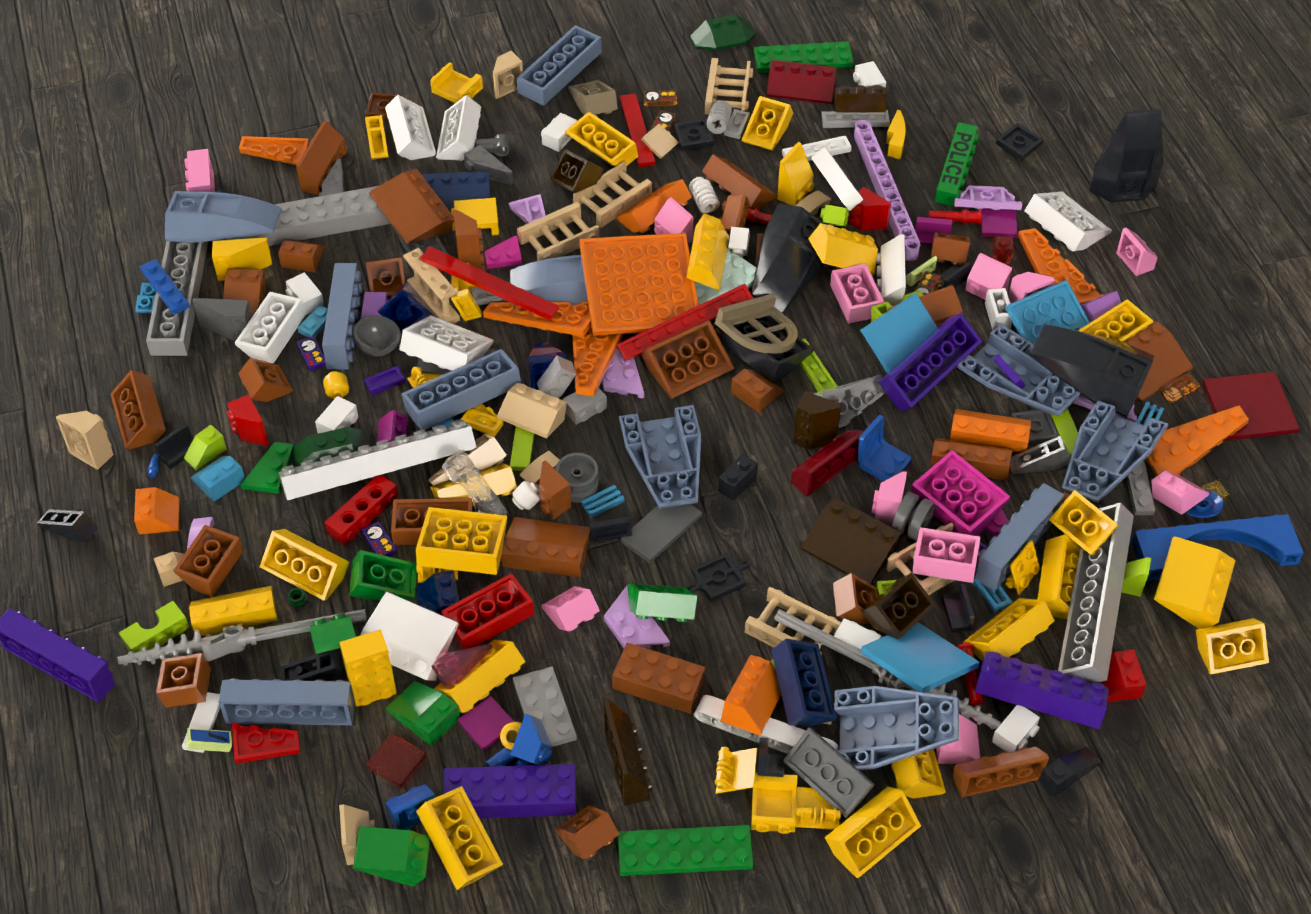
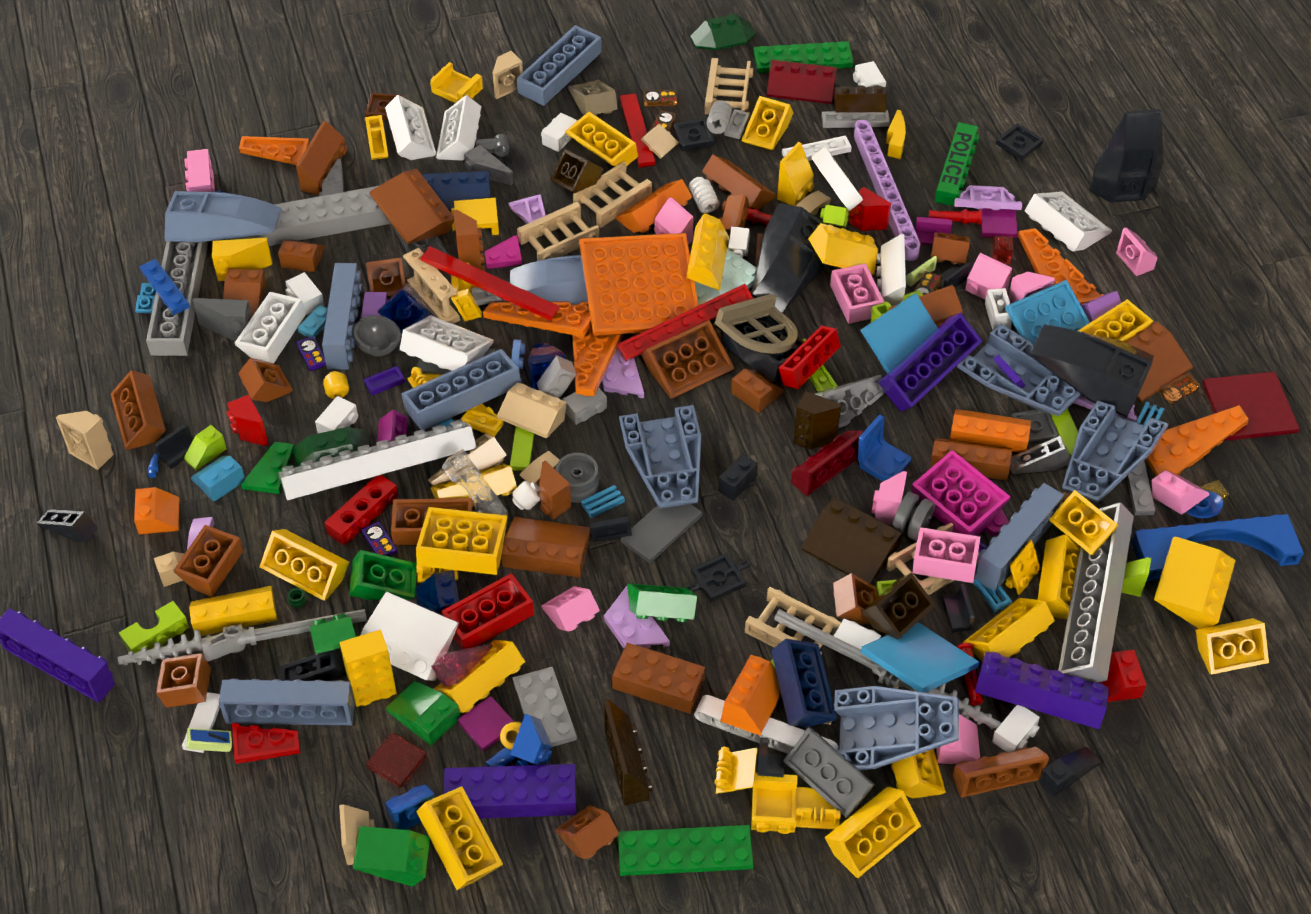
none -> medium blue plate [511,339,525,371]
none -> red brick [779,325,841,389]

